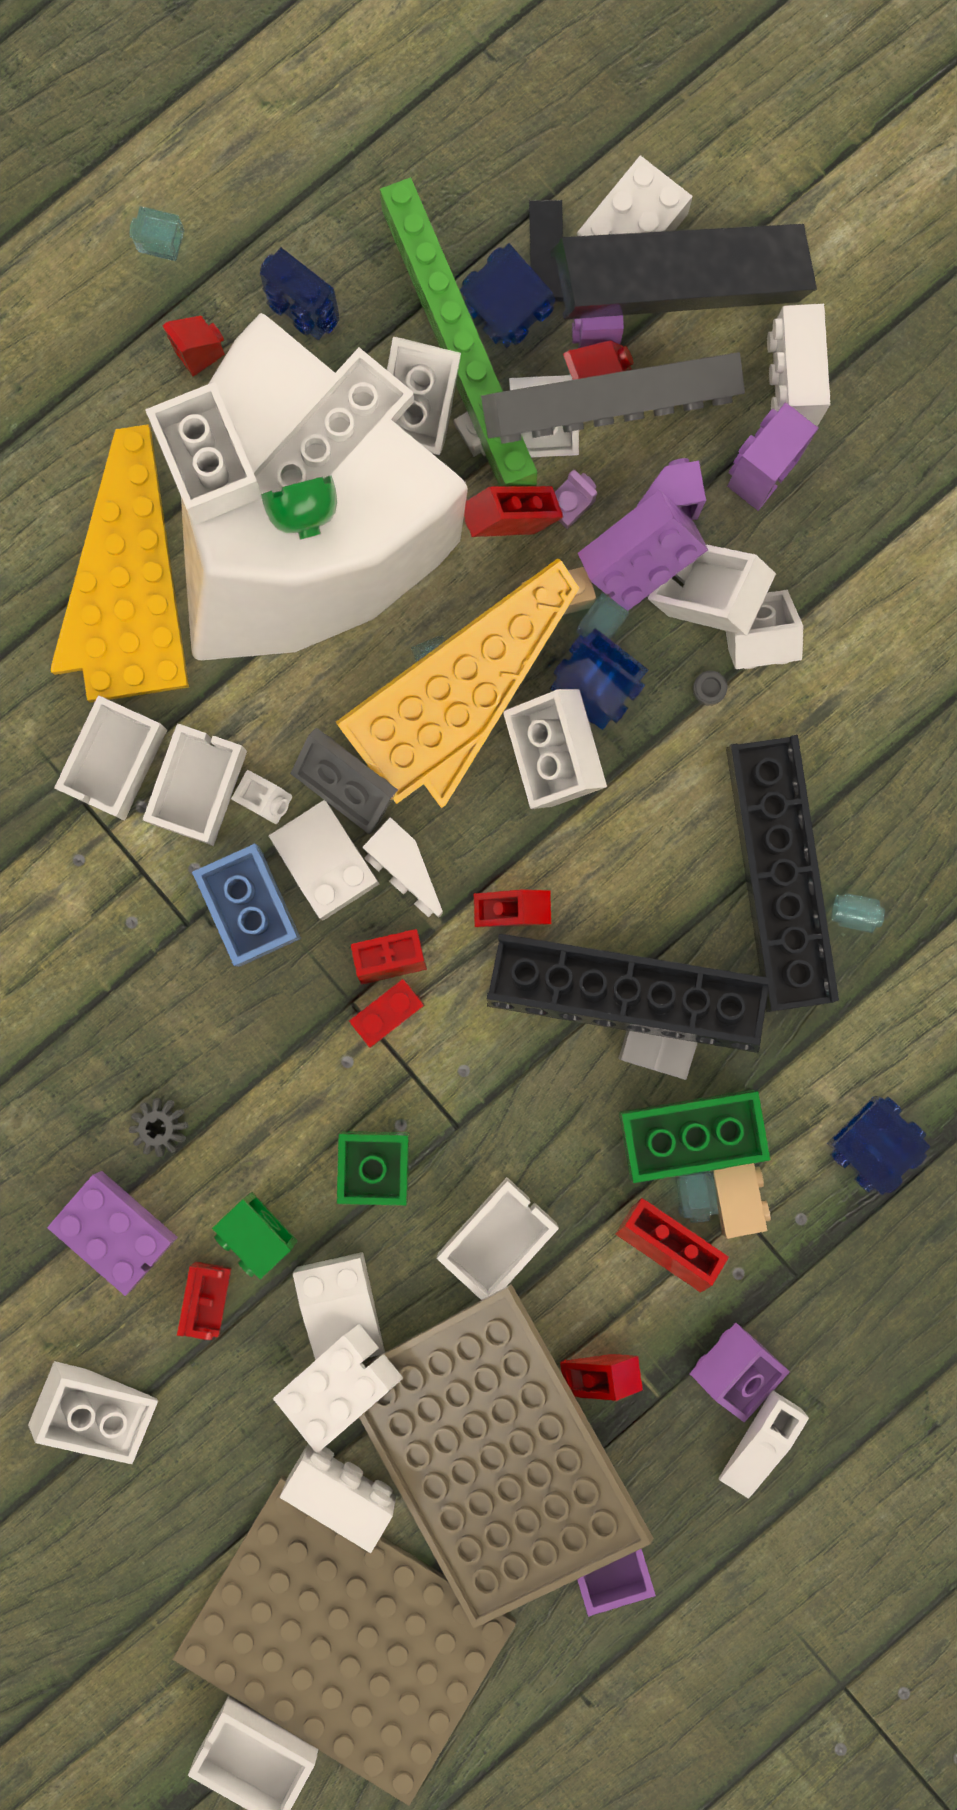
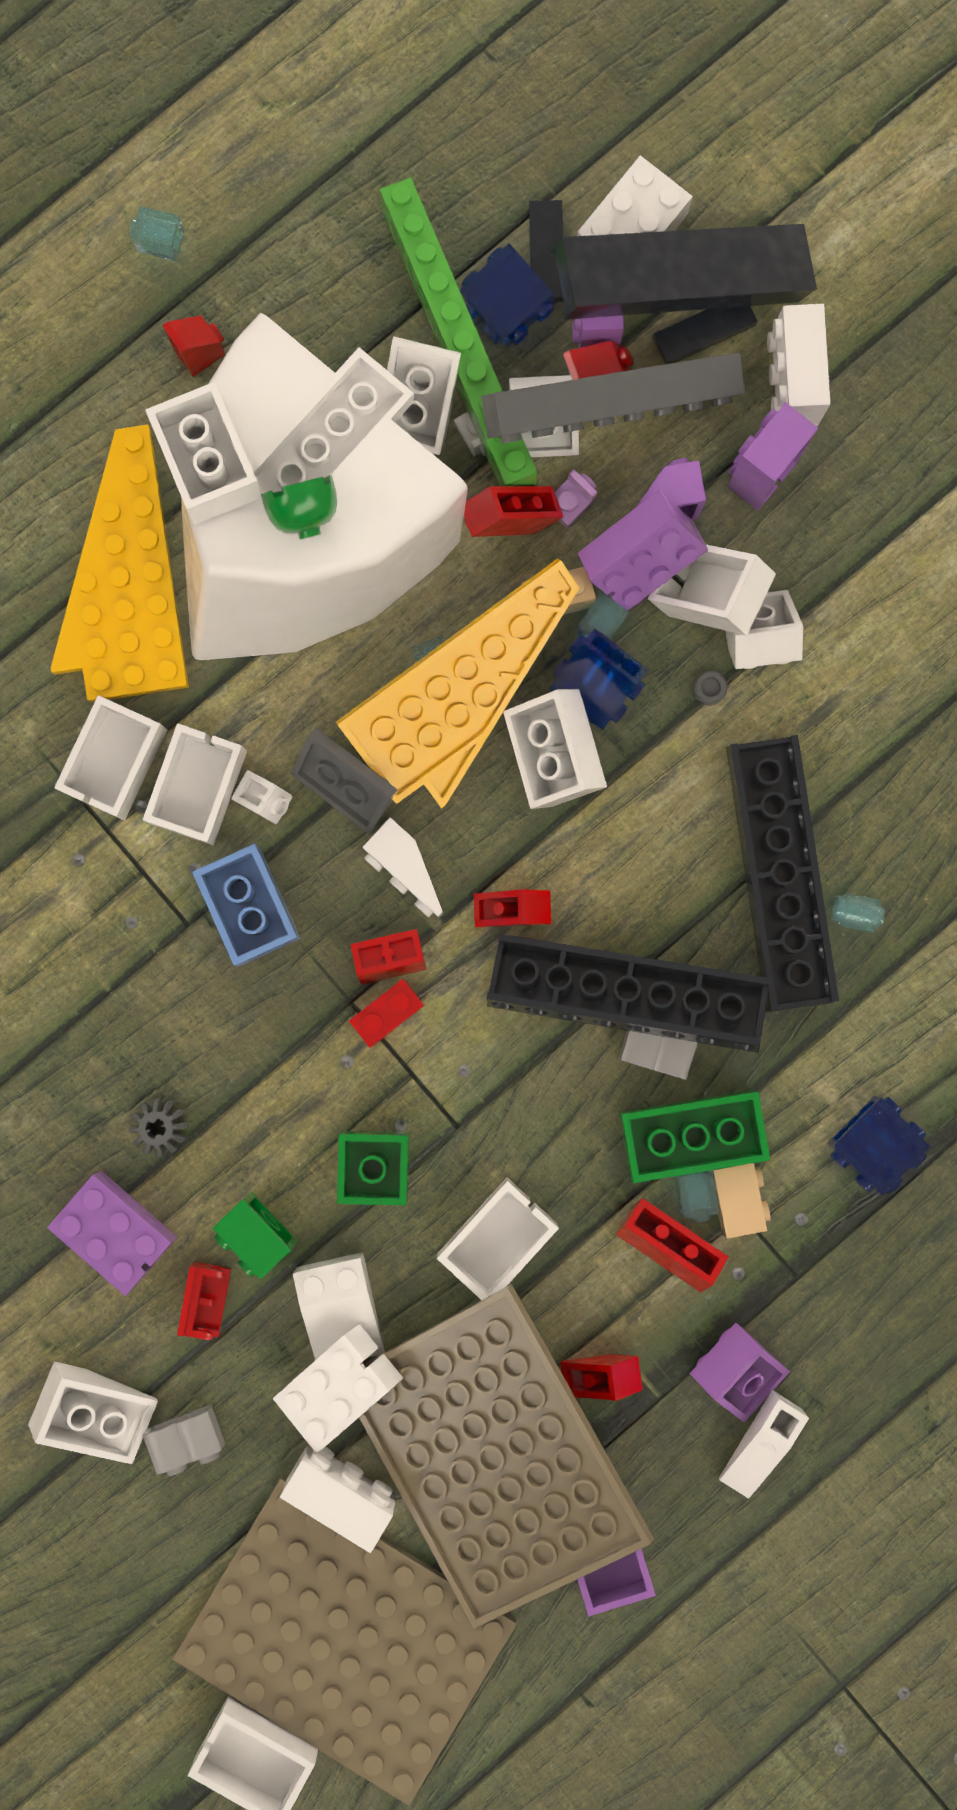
clear blue brick [259,247,339,340] -> none
white slope [269,800,379,920] -> none
none -> light grey brick [143,1405,226,1476]
none -> black tile [653,306,758,364]

